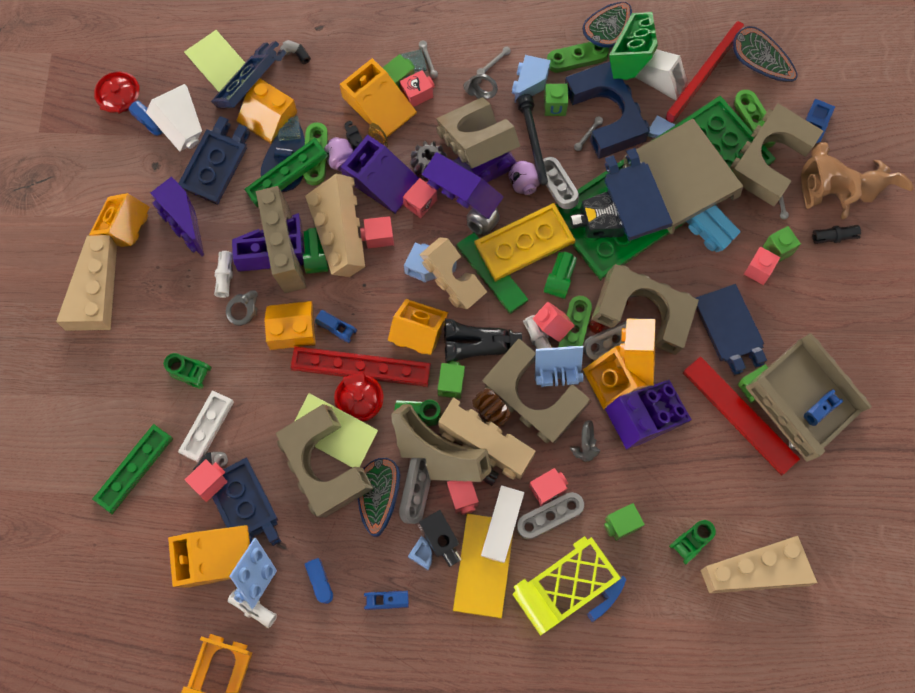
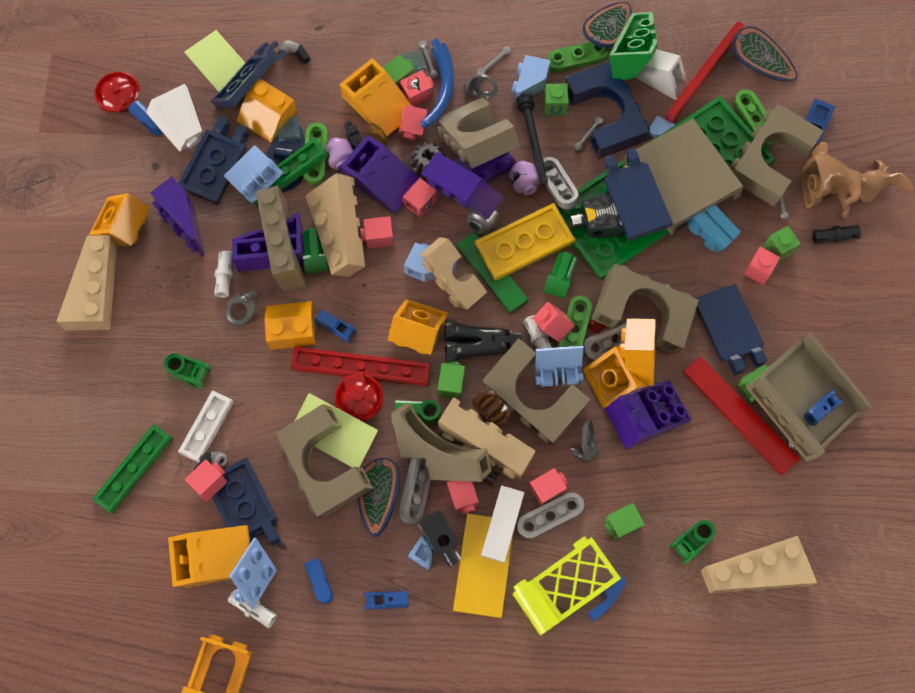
none -> light blue hinge [224,145,284,204]
none -> coral brick [398,105,427,141]
none -> blue animal [421,38,454,128]

